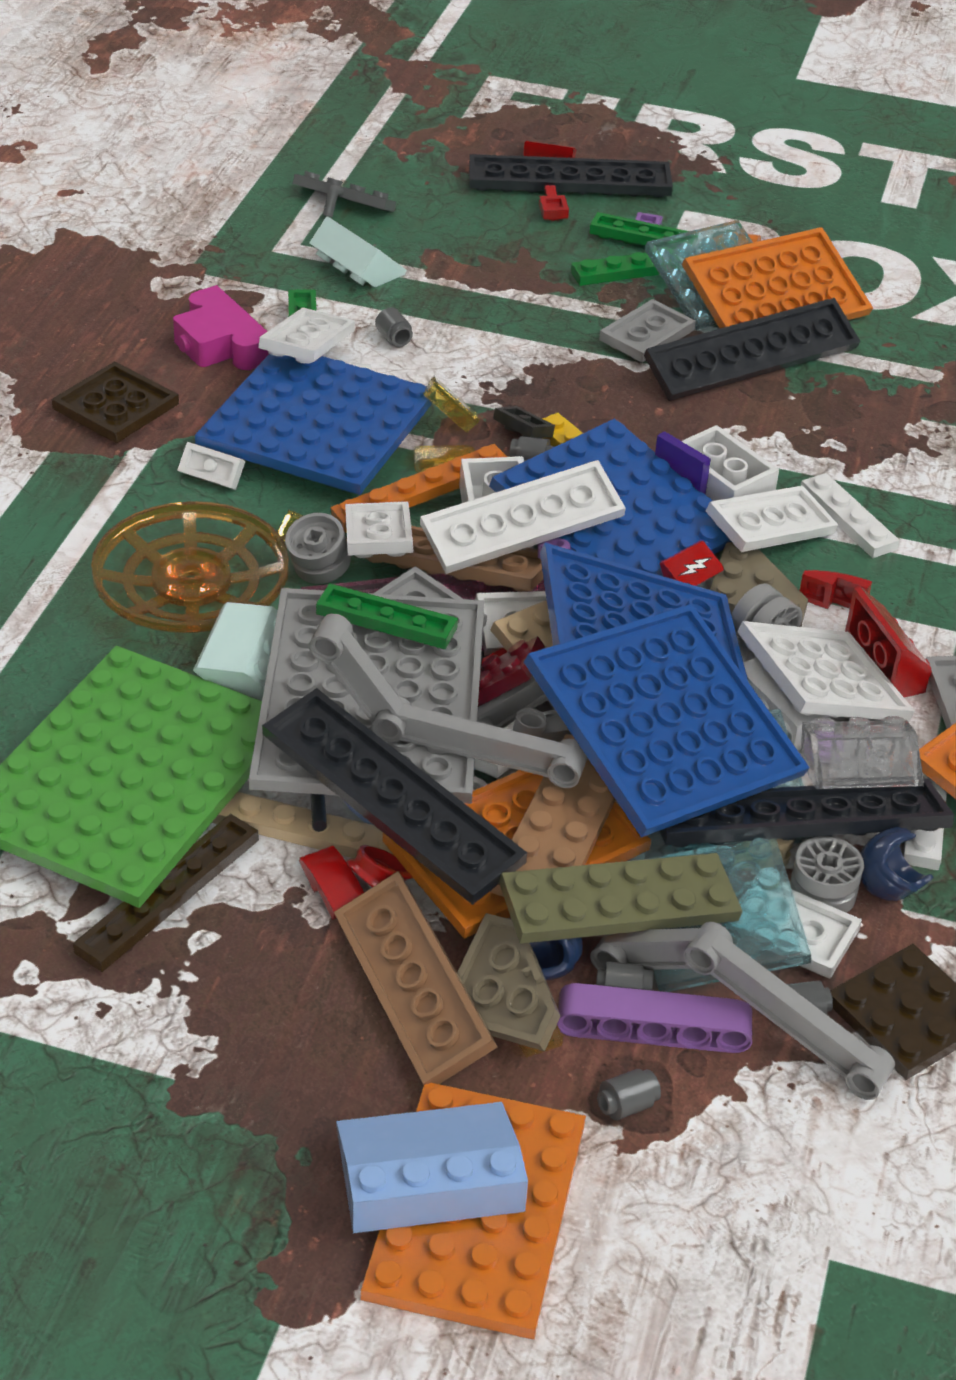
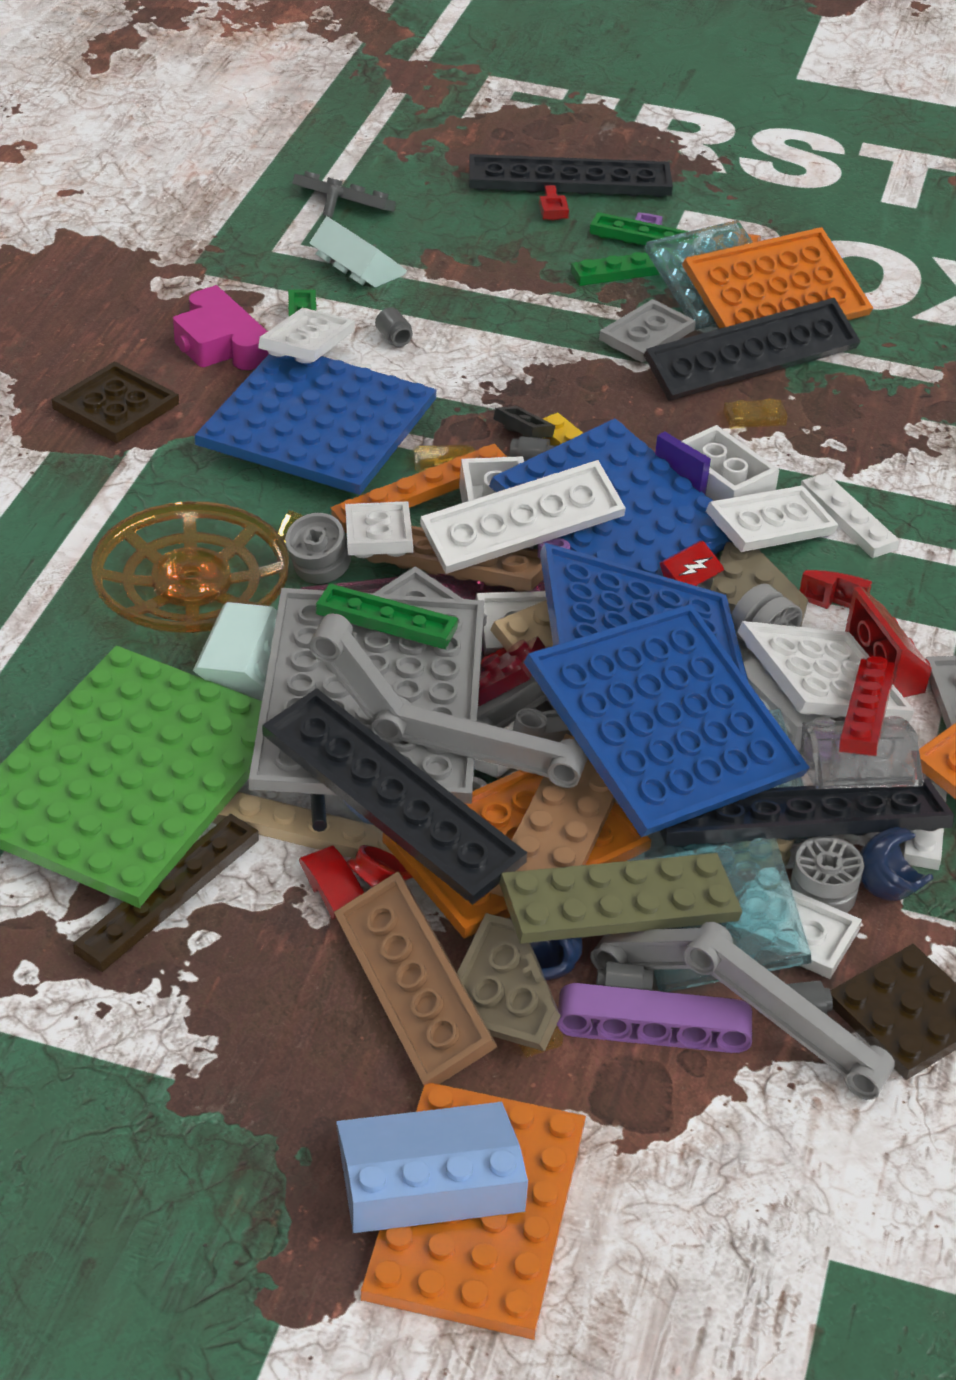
white plate [177,442,245,490] -> none
clear yellow slope [423,376,480,432] -> none
red slope [524,141,577,158] -> none
dark grey brick [597,1068,661,1121] -> none
none -> clear yellow plate [723,399,788,429]
none -> red plate [839,656,895,756]

